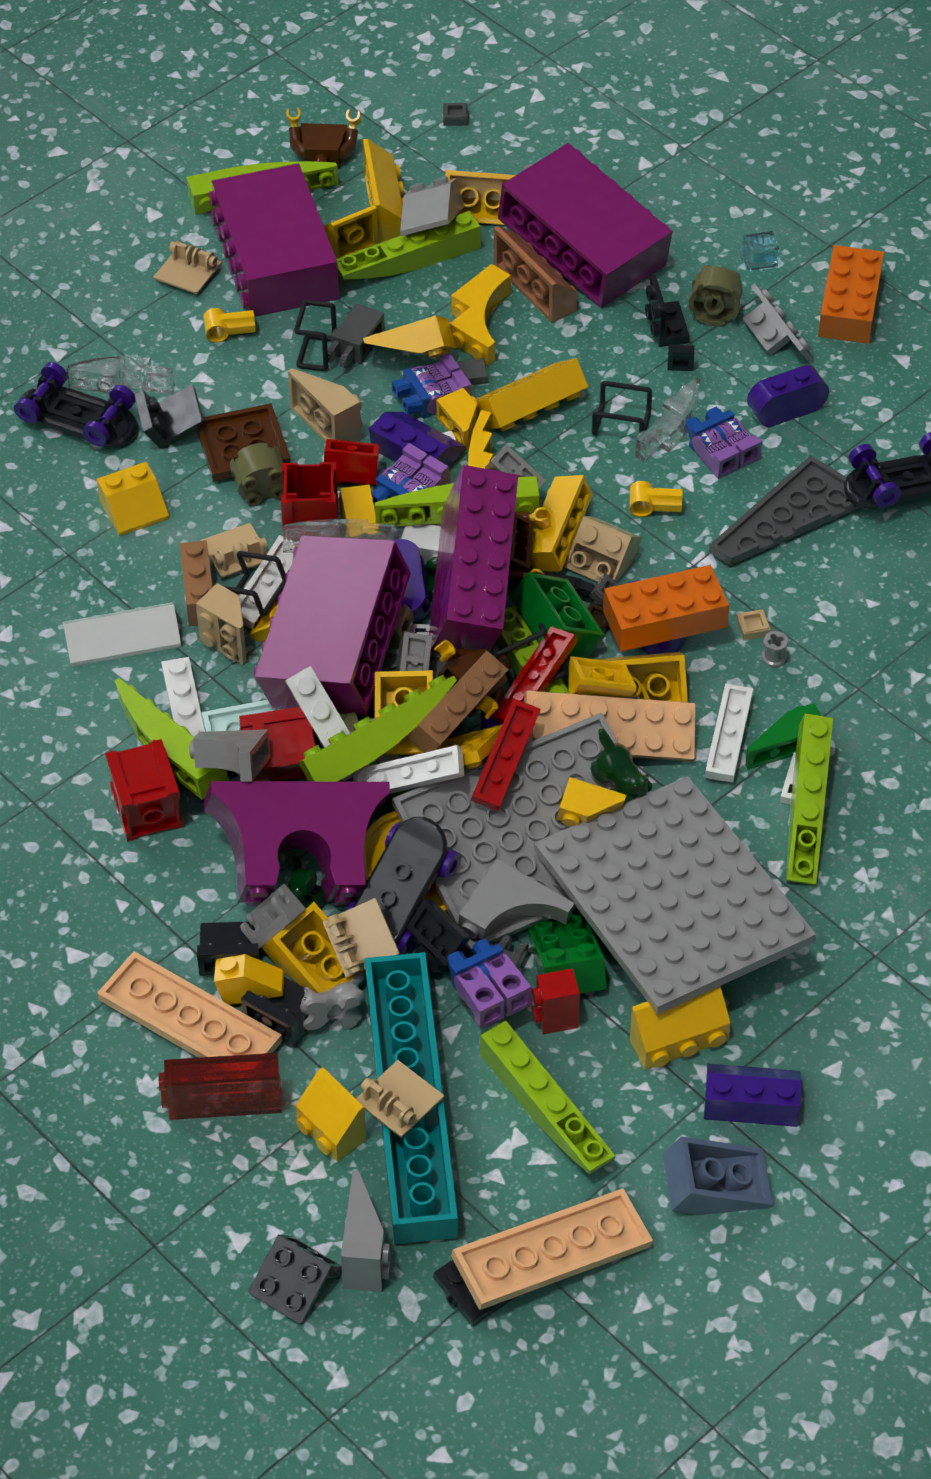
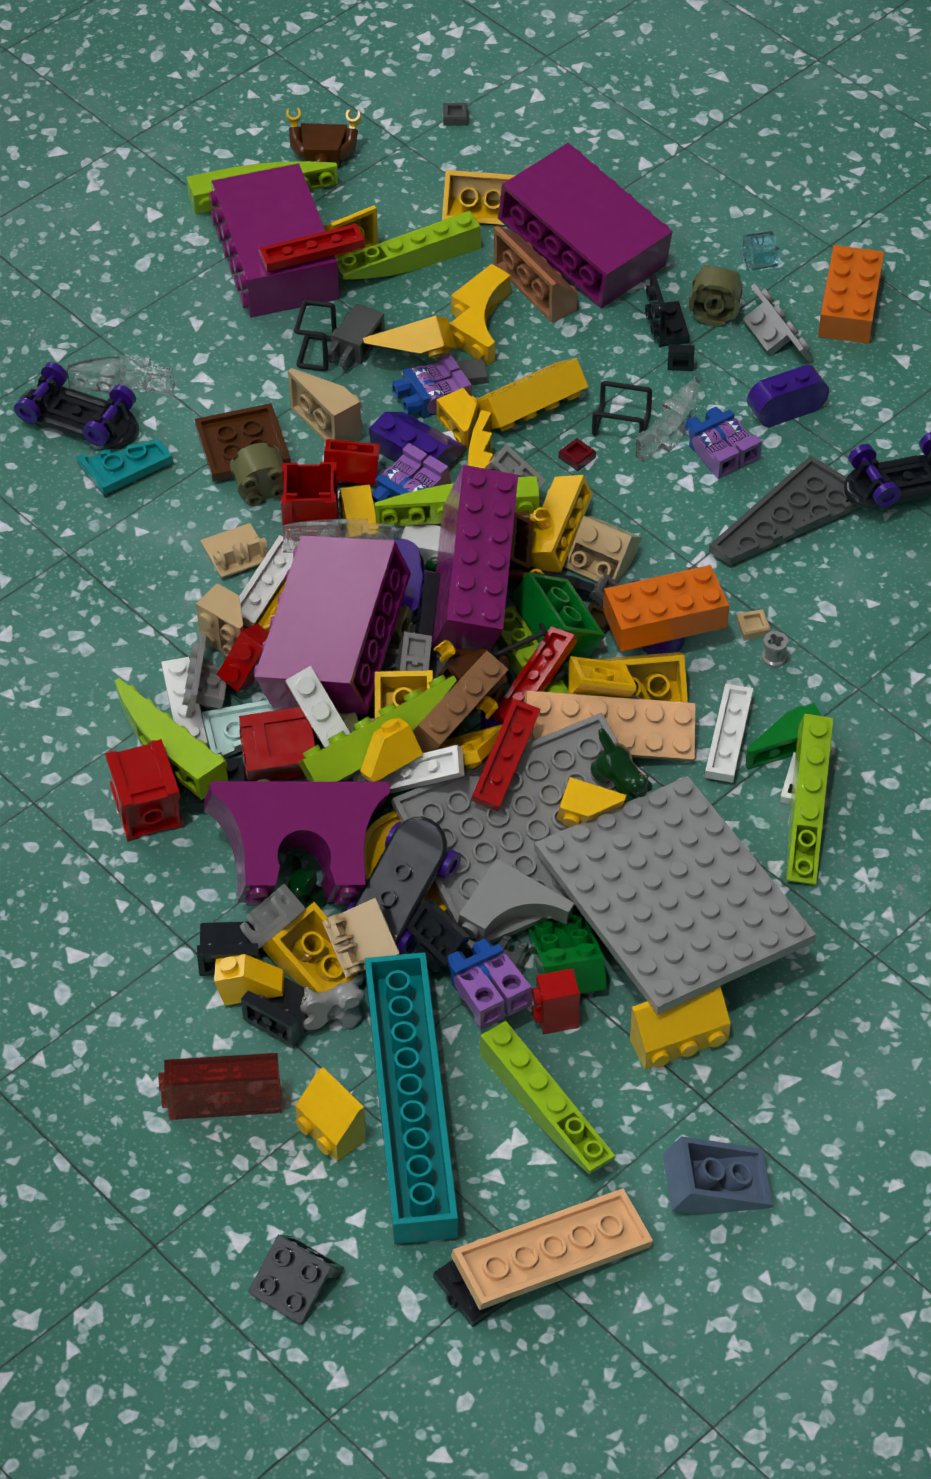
white slope [62,602,181,667] -> none
yellow slope [96,462,169,537] -> none
light nougat plate [97,951,282,1085] -> none
bracket [134,385,204,448] -> none
tan hinge [153,241,222,294] -> none
medium nougat brick [179,540,213,627] -> none
light grey arch [189,729,271,782] -> none
yellow piece [203,308,256,342] -> none
black piece [223,551,286,617] -> none
light grey slope [341,1171,391,1292] -> none
tan hinge [356,1060,444,1138] -> none
yellow slope [363,139,404,243] -> none
light grey slope [400,176,464,236] -> none
yellow piece [629,481,683,517] -> none
dark purple slope [704,1063,802,1127] -> none
none -> teal wing [76,439,173,495]
none -> light grey bracket [182,633,226,718]
none -> red brick [216,623,269,691]
none -> red plate [259,223,365,272]
none -> yellow slope [360,718,423,782]
none -> black beam [415,570,439,636]
none -> dark red tile [558,438,596,471]

